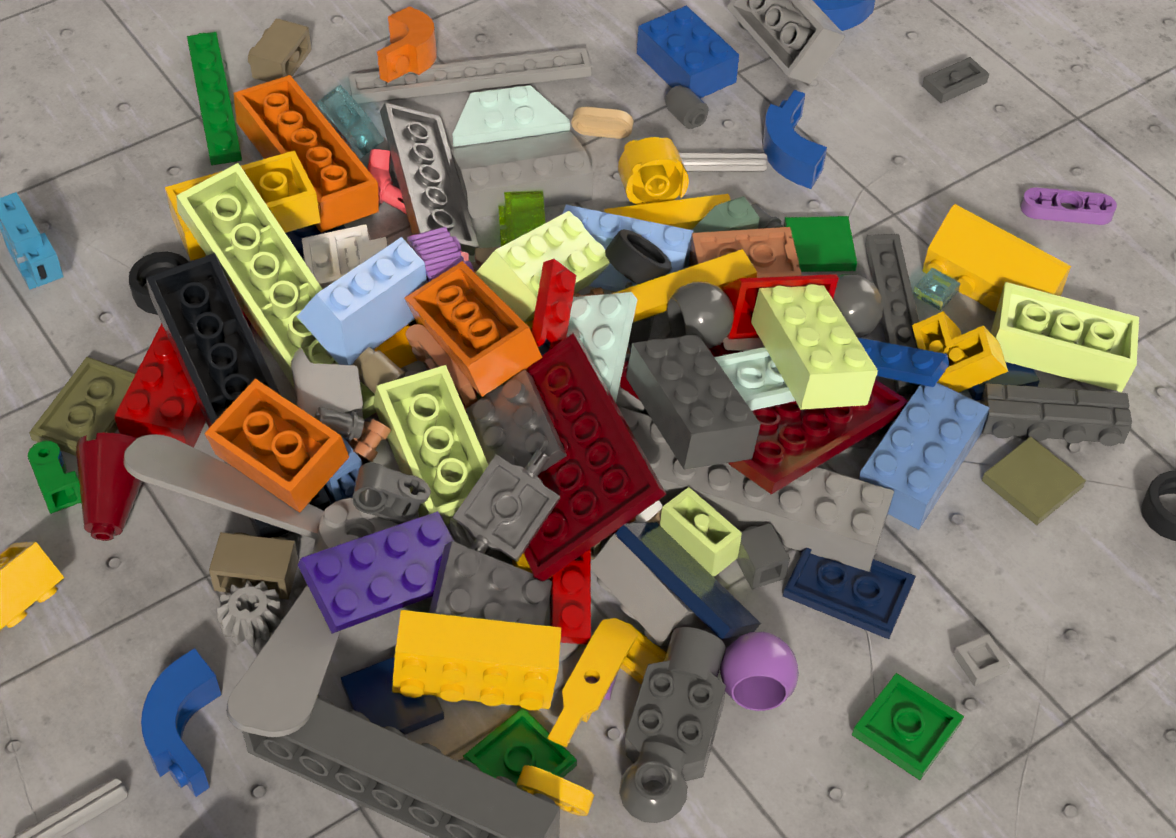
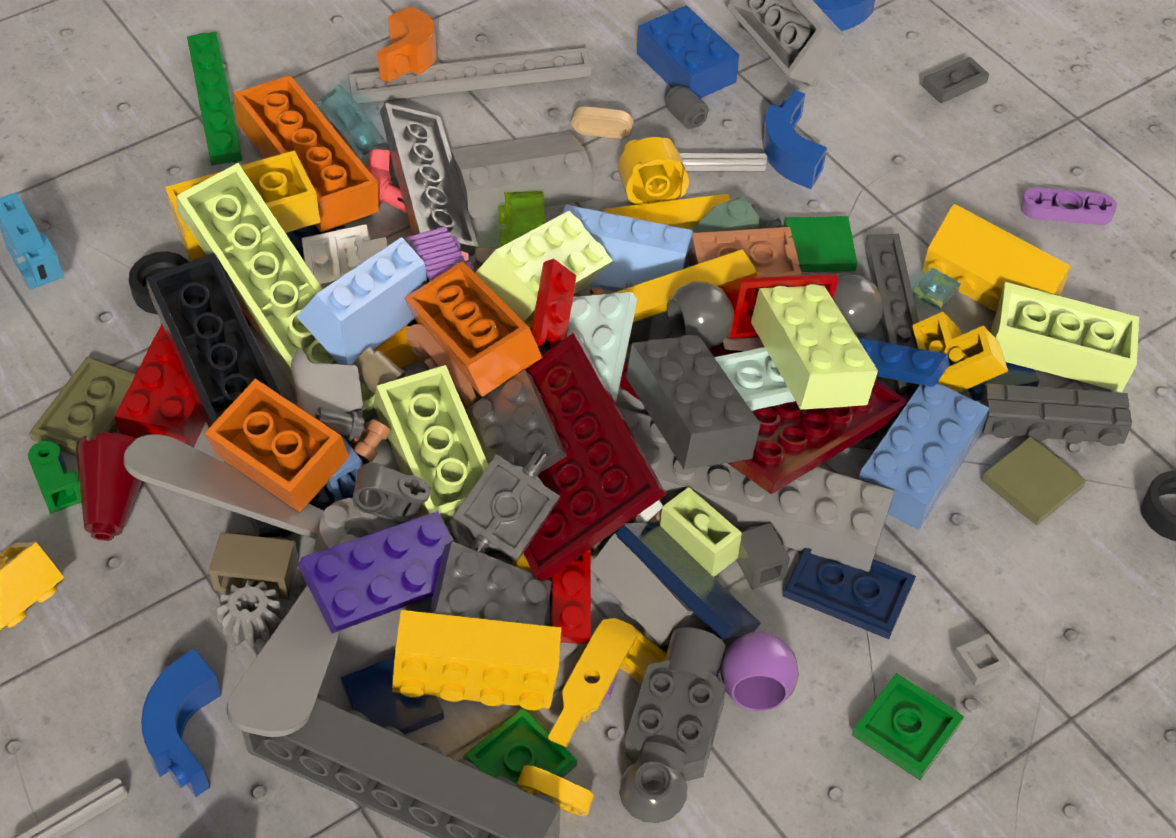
dark tan brick [248,18,312,82] -> none
light aqua wing [452,85,570,147] -> none
black tyre [605,229,672,285] -> none

